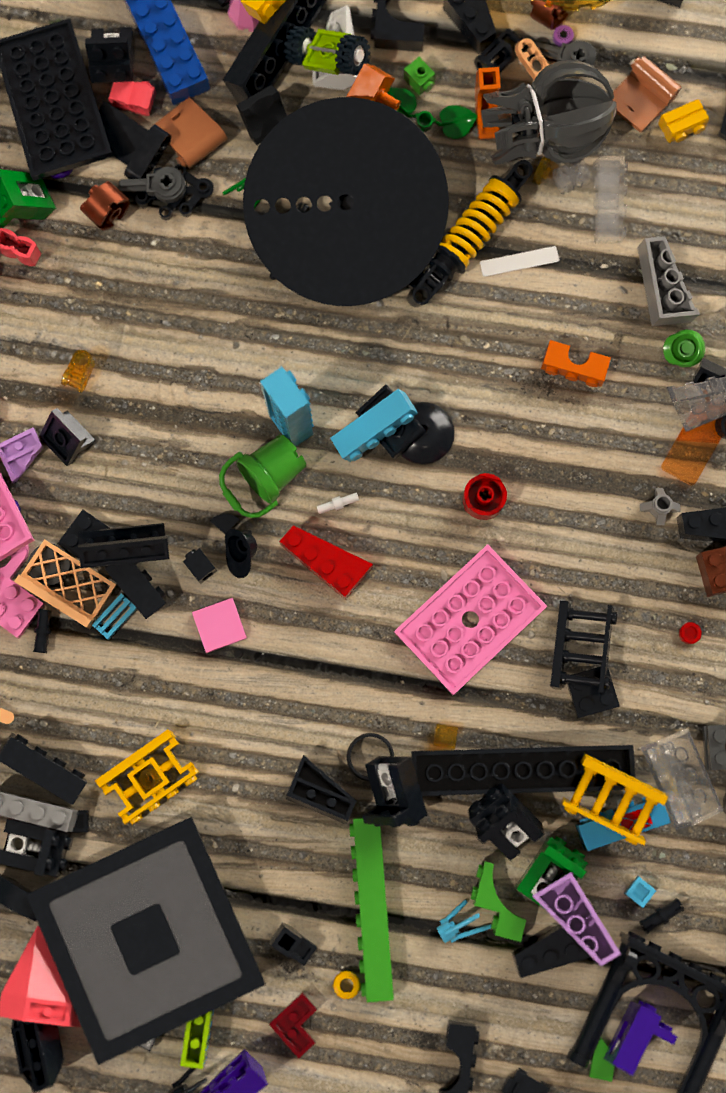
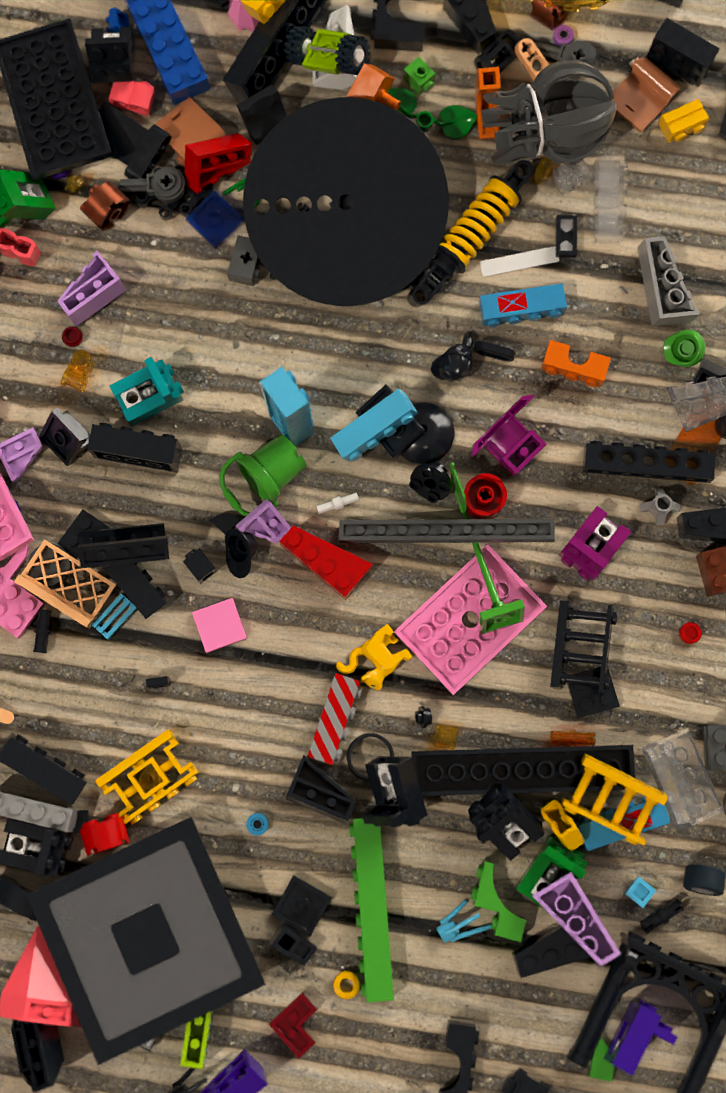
none -> lavender wedge [57,250,126,326]
none -> dark red plate [62,326,83,347]
none -> clear yellow plate [65,174,85,193]
none -> red brick [80,813,130,856]
none -> black brick [87,423,182,473]
none -> blue tile [105,7,129,33]
none -> teal brick [109,356,184,427]
none -> black tile [146,676,171,689]
none -> red wedge [184,133,252,194]
none -> clear blue plate [185,190,244,250]
none -> dark grey brick [227,235,261,286]
none -> lavender wing [236,499,291,544]
none -> dark azure tile [246,813,269,835]
none -> black tile [272,875,332,937]
none -> brick [307,673,363,765]
none -> yellow animal [336,624,413,691]
none -> dark grey plate [338,519,555,543]
none -> black plate [409,462,452,503]
none -> black plate [415,706,432,728]
none -> black piece [431,331,473,382]
none -> bright green piece [450,462,525,634]
none -> magenta piece [470,395,547,477]
none -> black tile [473,341,516,362]
none -> dark azure brick [479,283,567,327]
none -> yellow brick [541,800,584,852]
none -> clear orange pin [550,730,596,747]
none -> black piece [555,215,577,258]
none -> magenta brick [558,506,631,581]
none -> black brick [583,441,716,483]
none -> black brick [647,18,720,87]
none -> black wheel [683,864,726,896]

